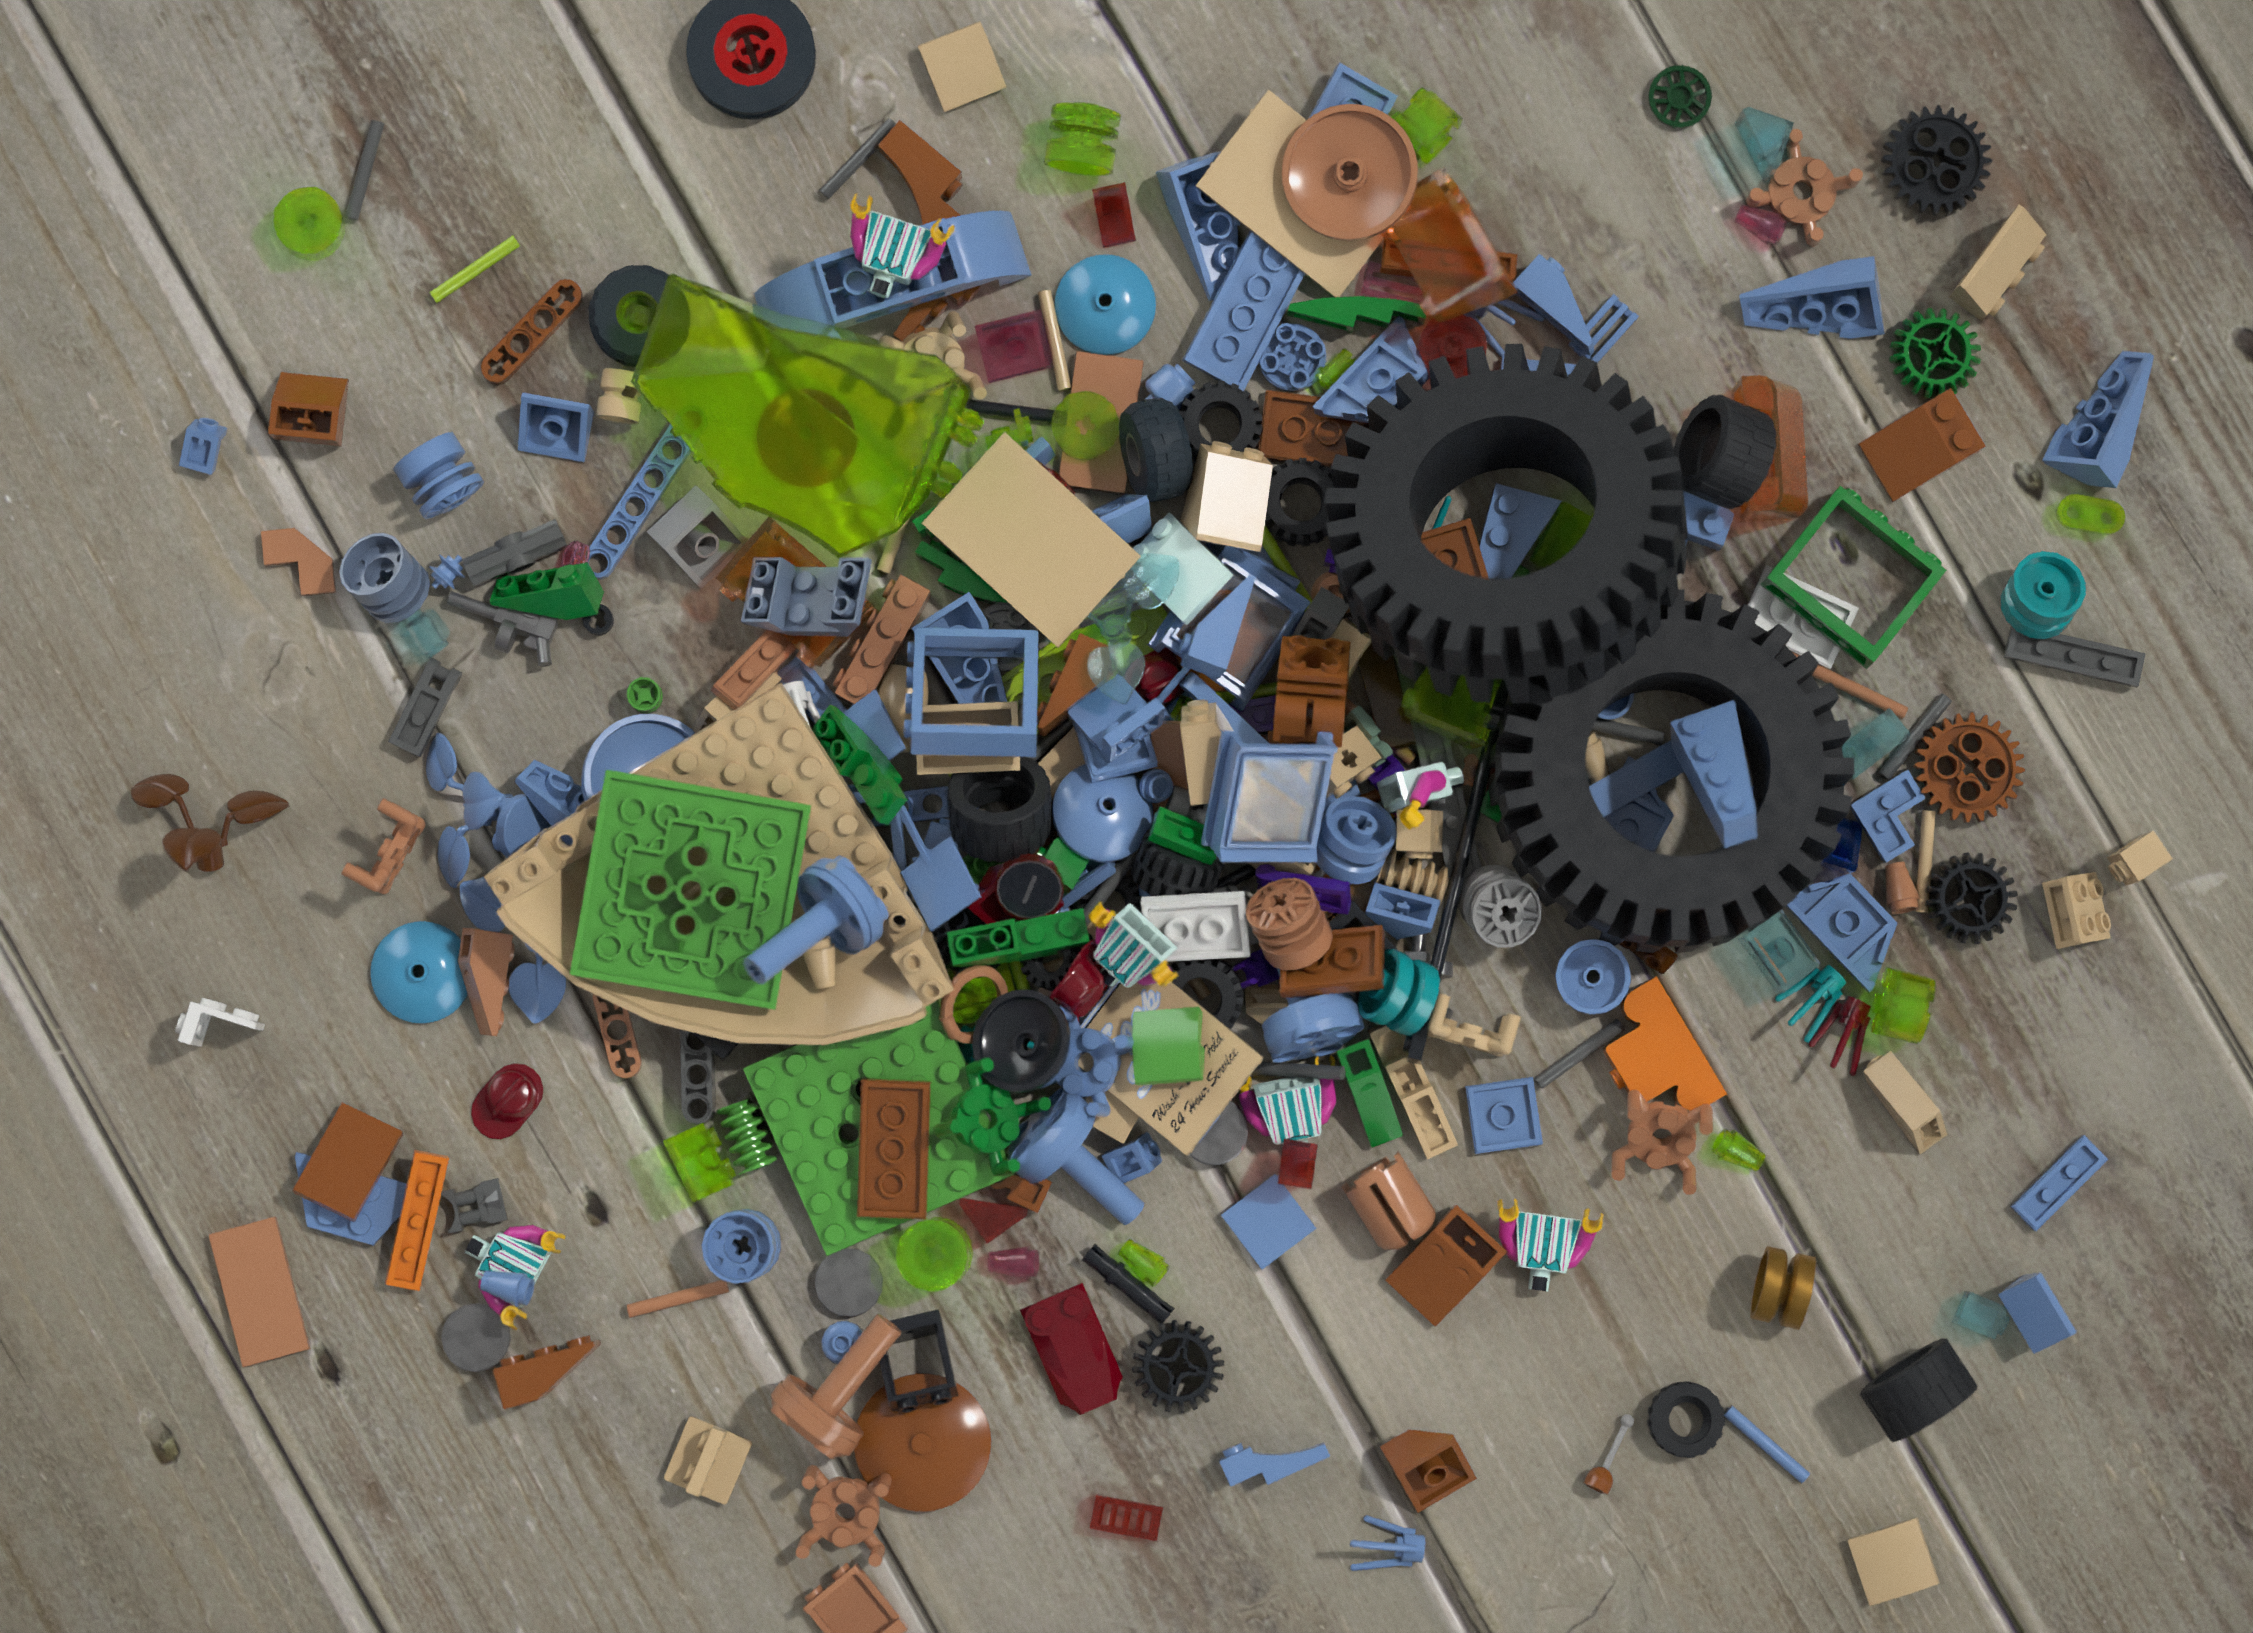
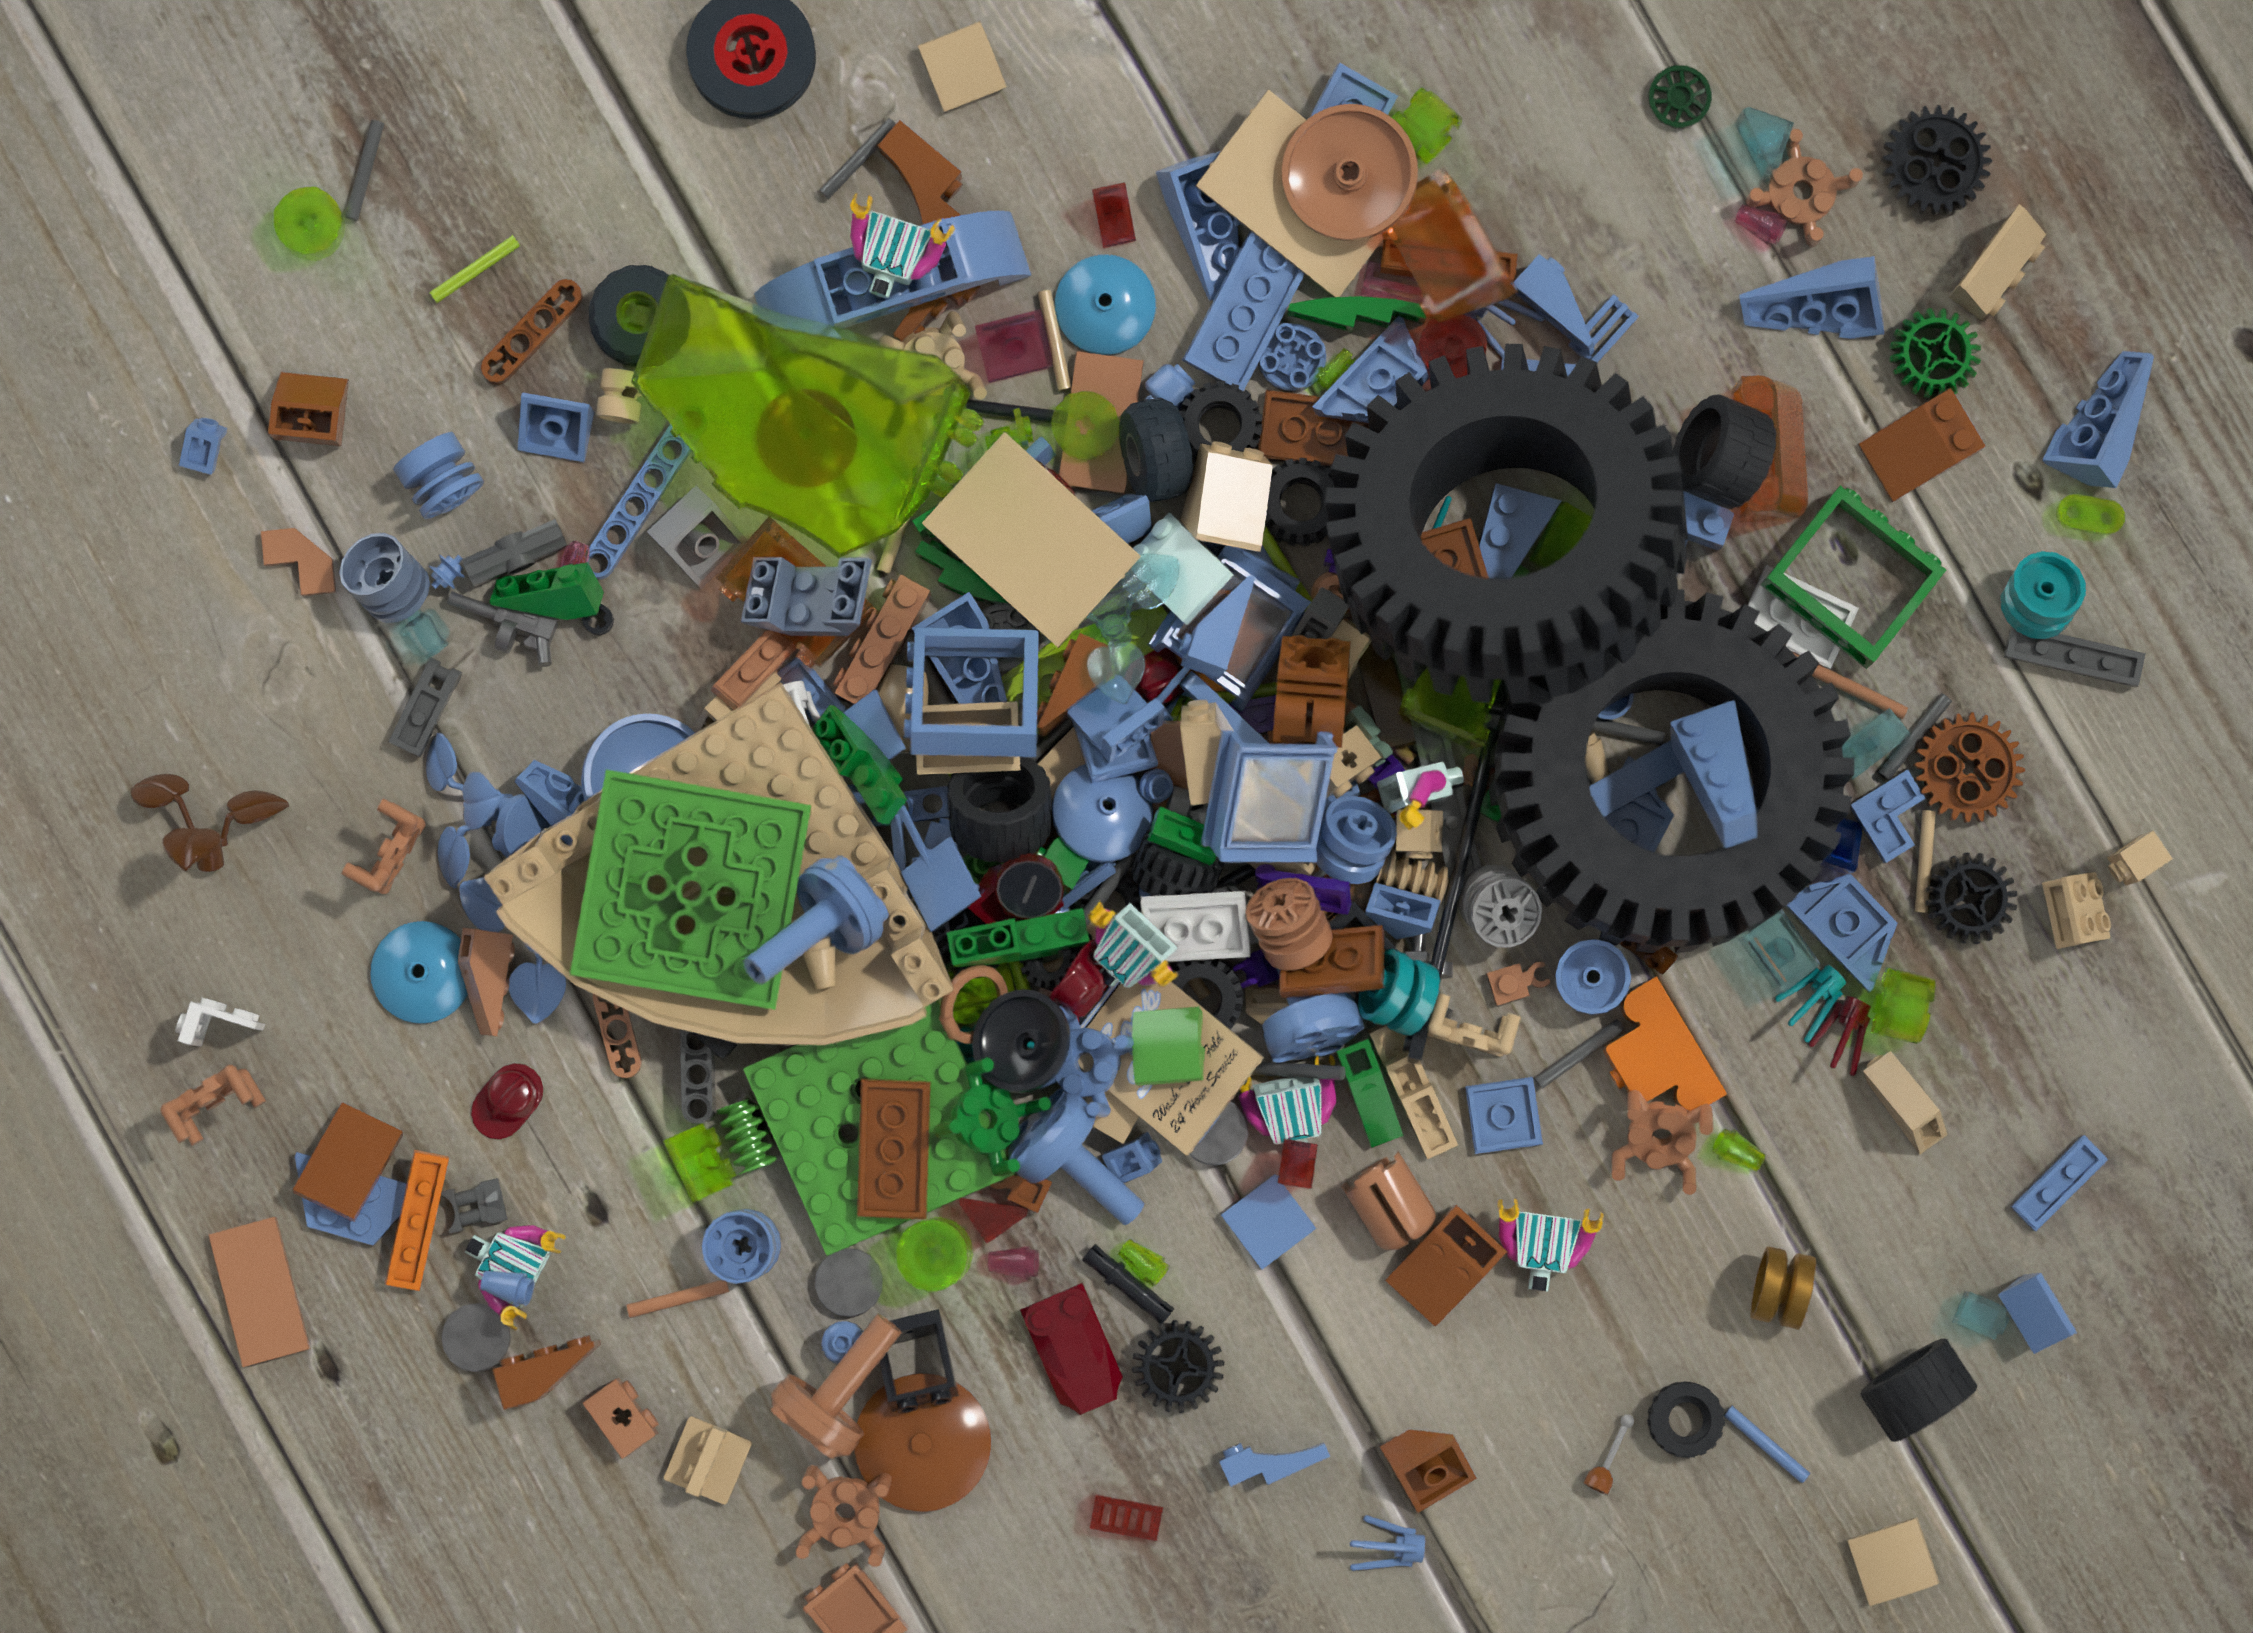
bright green wheel [627,677,663,714] -> none
clear neon green wheel [1044,102,1121,176] -> none
nougat cone [1885,862,1920,914] -> none
none -> nougat plate [160,1065,266,1146]
none -> nougat brick [583,1378,659,1459]
none -> nougat plate [1486,962,1551,1006]

